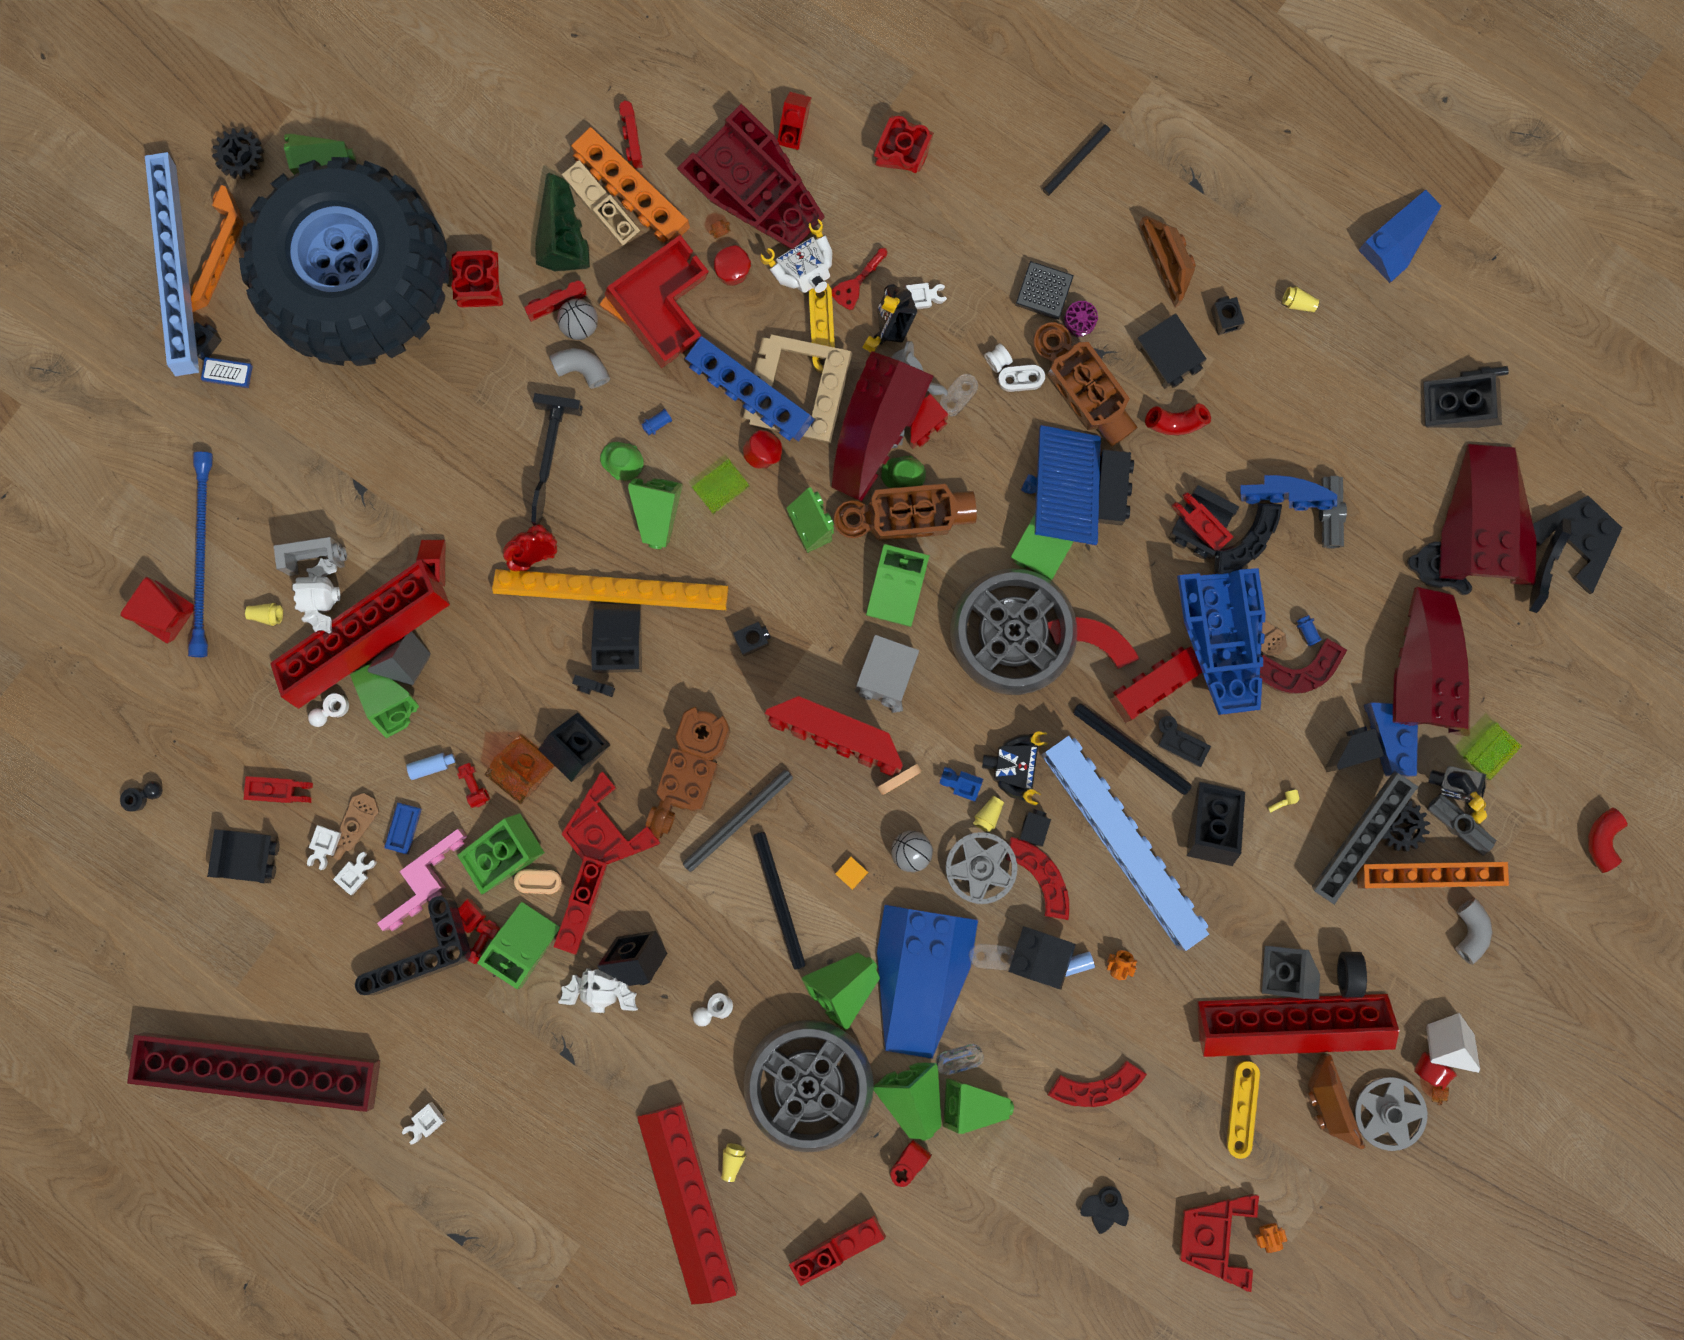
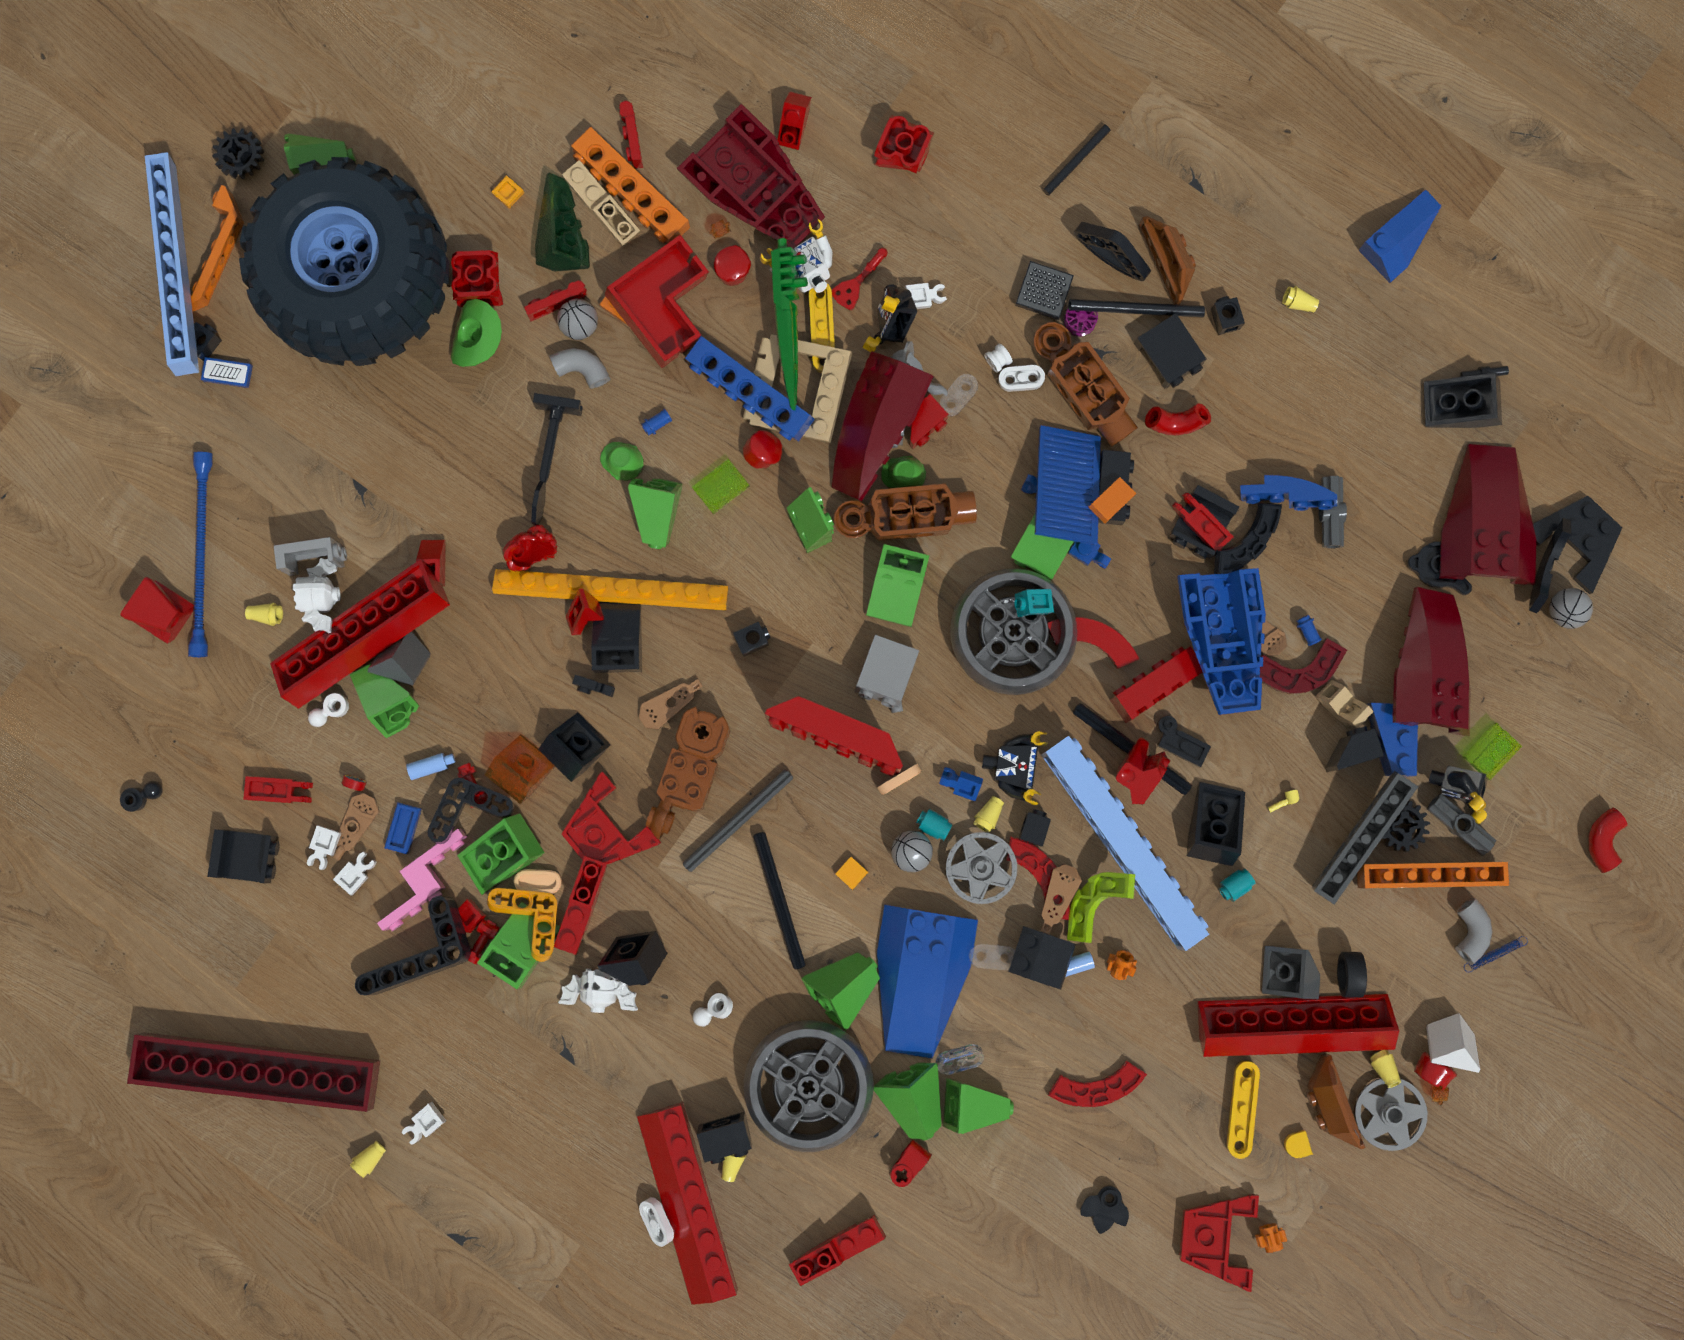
none -> red tile [341,775,367,791]
none -> light yellow cone [350,1141,386,1178]
none -> black beam [428,778,514,844]
none -> bright green hat [451,299,502,367]
none -> light orange beam [487,888,557,962]
none -> light orange tile [491,175,525,209]
none -> red slope [566,589,604,635]
none -> medium nougat piece [639,679,703,730]
none -> white plate [639,1197,674,1247]
none -> black slope [696,1111,752,1164]
none -> green piece [771,238,808,410]
none -> teal brick [916,808,953,841]
none -> teal bracket [1014,589,1054,617]
none -> medium nougat piece [1041,864,1082,934]
none -> lime plate [1067,872,1135,943]
none -> black piece [1068,299,1205,317]
none -> blue plate [1068,542,1111,569]
none -> black beam [1074,222,1151,281]
none -> orange tile [1088,477,1137,524]
none -> red piece [1116,738,1171,805]
none -> teal brick [1218,868,1256,902]
none -> yellow tile [1284,1130,1313,1158]
none -> tan brick [1316,680,1374,728]
none -> light yellow cone [1370,1050,1401,1088]
none -> blue piece [1464,936,1528,972]
none -> light grey piece [1549,588,1593,629]

